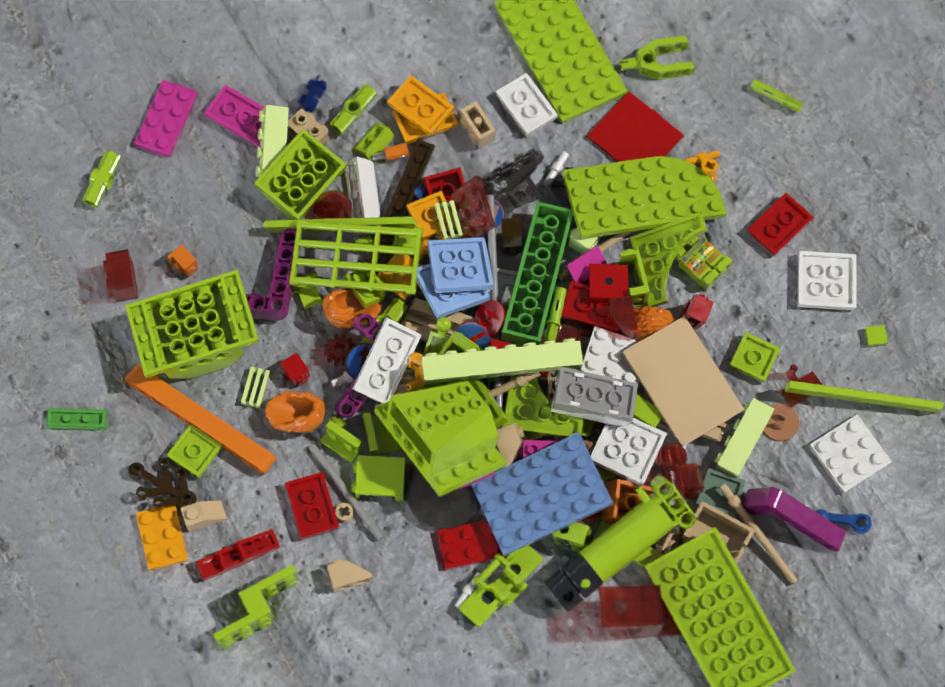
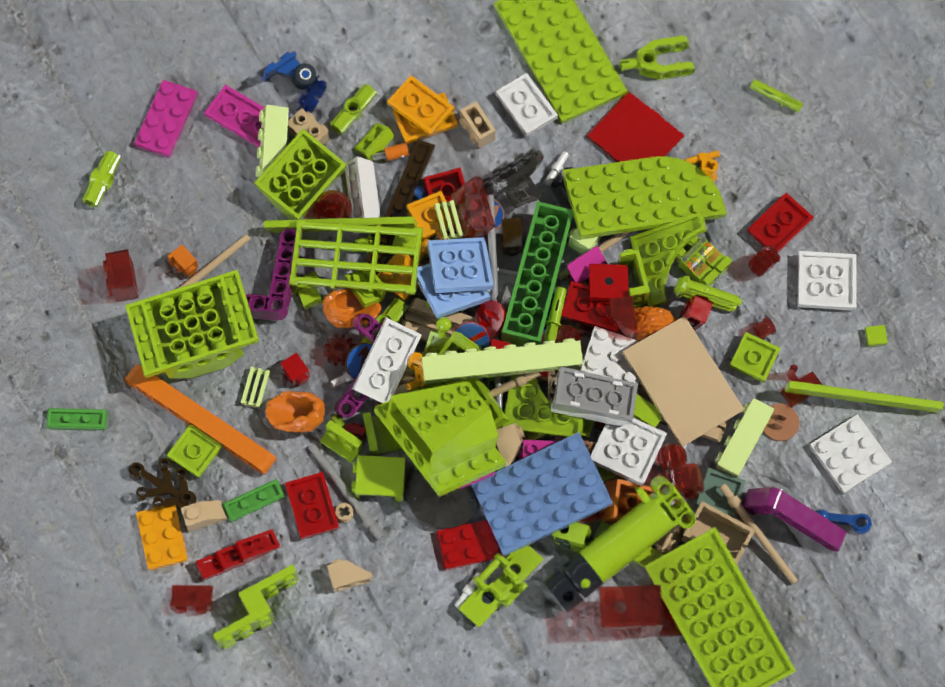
none -> clear red bracket [170,585,213,614]
none -> tan bar [173,234,251,290]
none -> bright green tile [223,479,285,523]
none -> plate [262,51,316,90]
none -> red plate [345,423,366,441]
none -> lime piece [674,276,742,312]
none -> clear red gear [748,245,781,277]
none -> clear red wheel [753,317,776,340]

